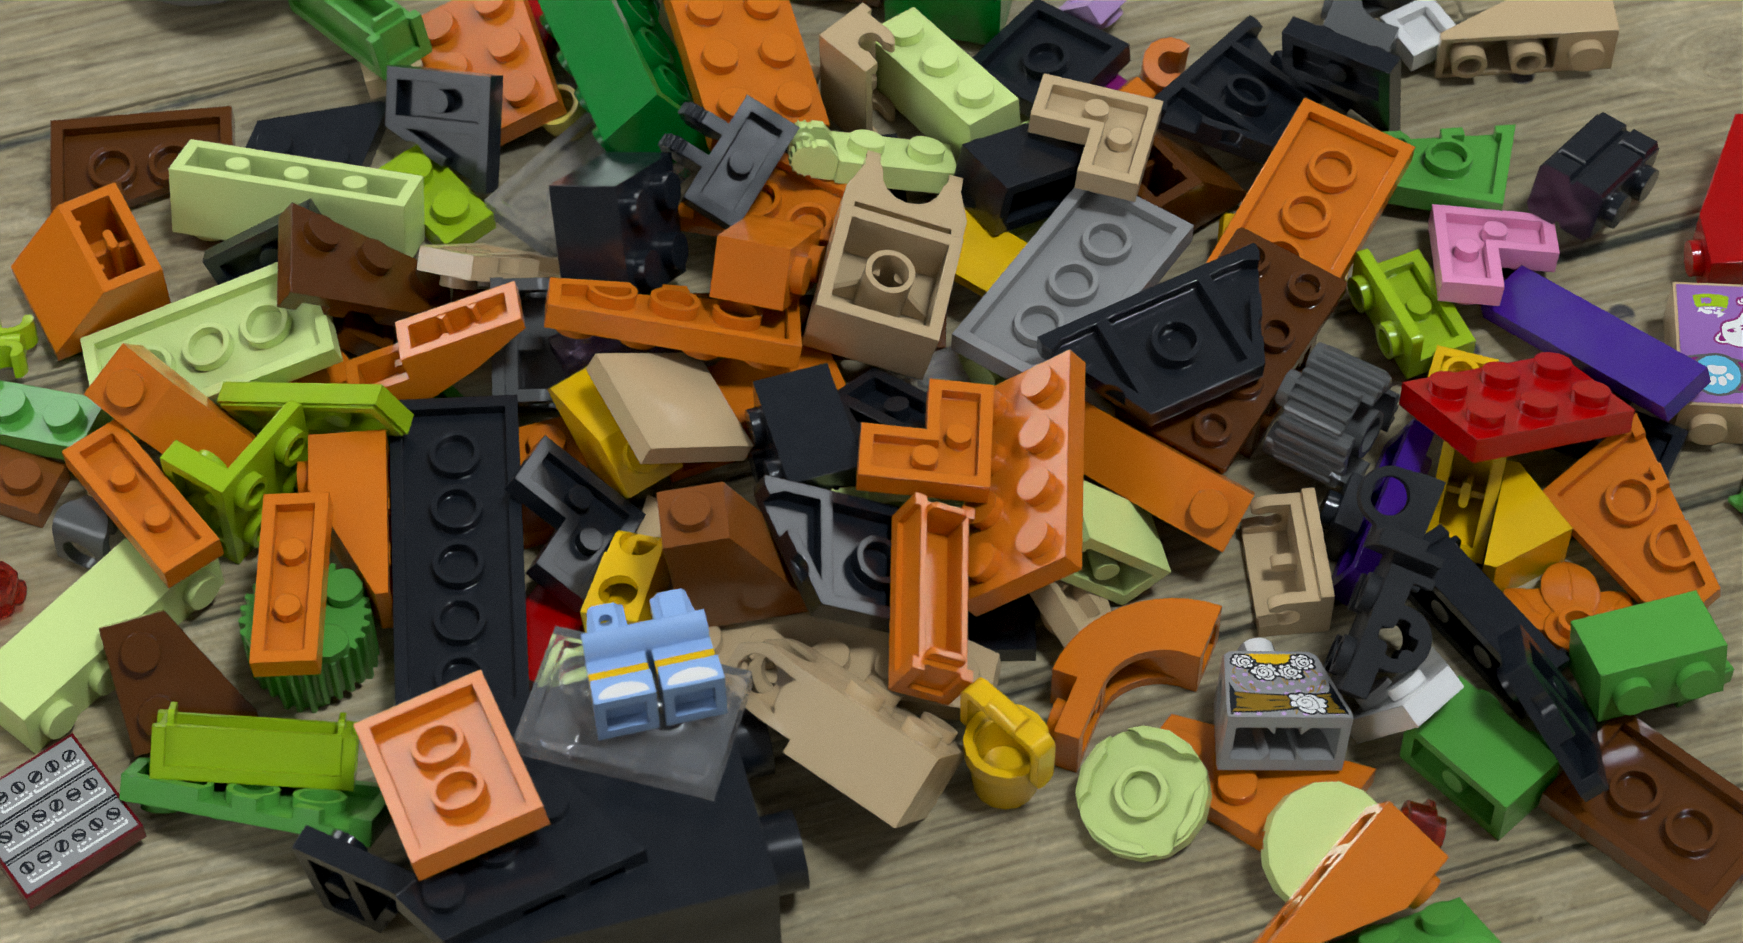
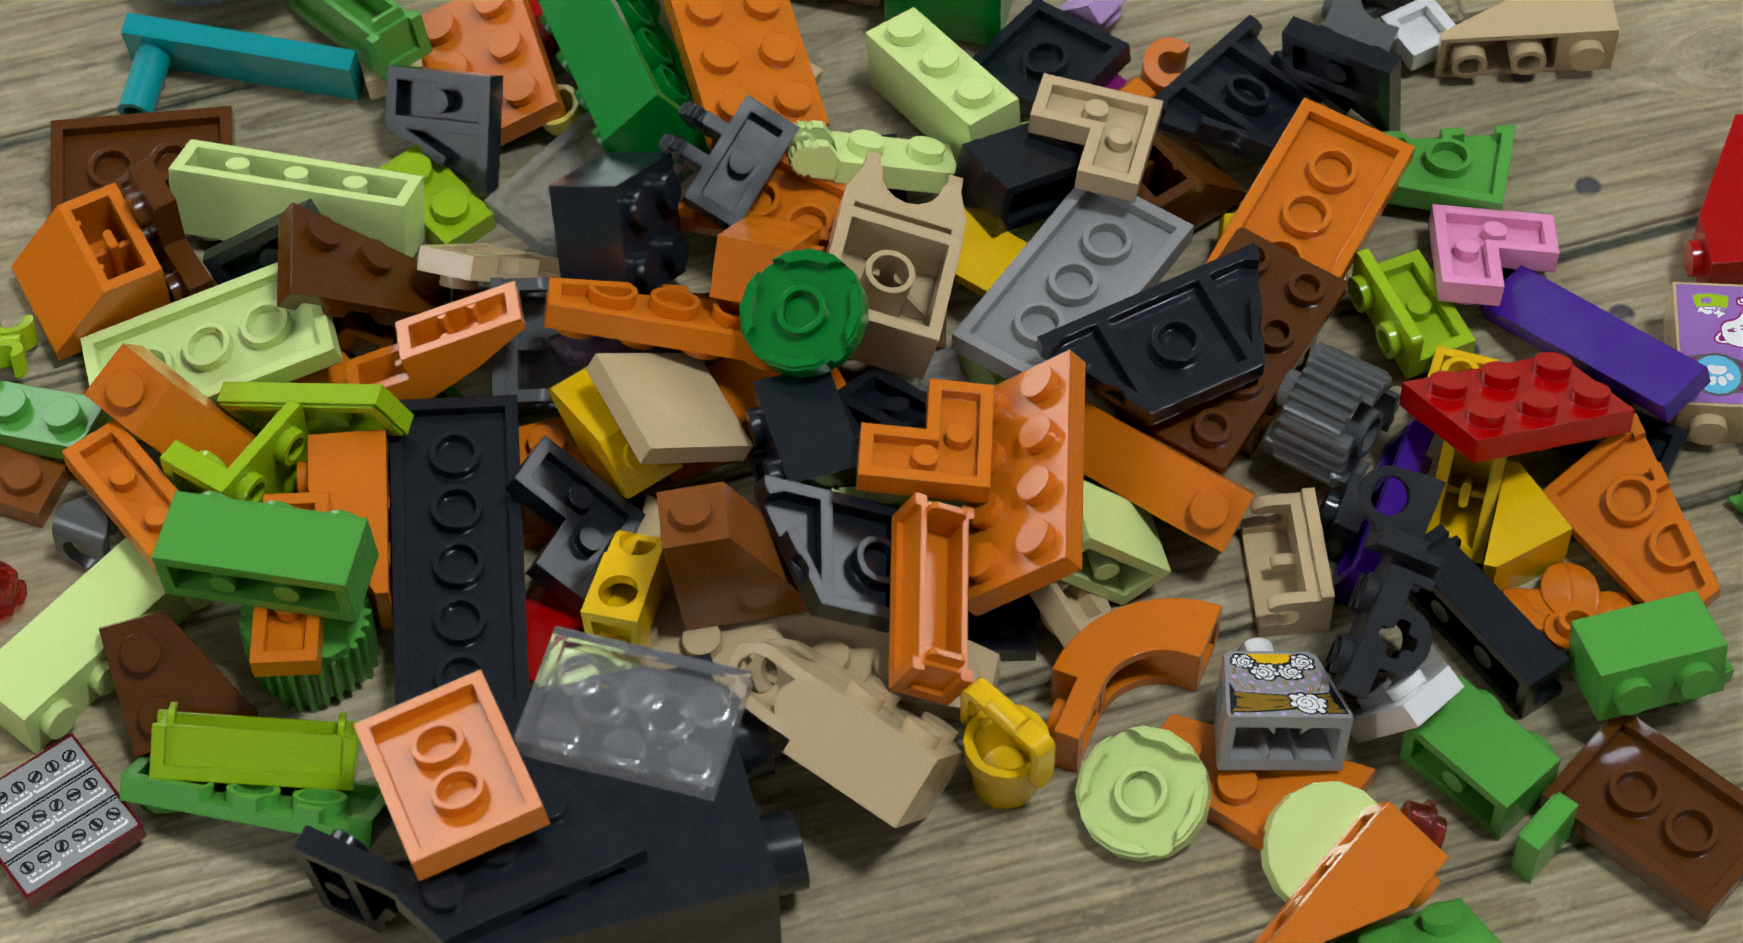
black wing [245,101,387,167] -> none
light blue hips [581,588,728,740] -> none
tan hinge [819,3,895,133] -> none
black wing [1496,624,1609,802] -> none
black brick [1527,112,1660,242] -> none
none -> teal piece [117,12,365,115]
none -> reddish brown plate [125,157,214,303]
none -> bright green brick [151,491,379,622]
none -> green tile [739,248,869,378]
none -> bright green tile [1511,792,1579,883]

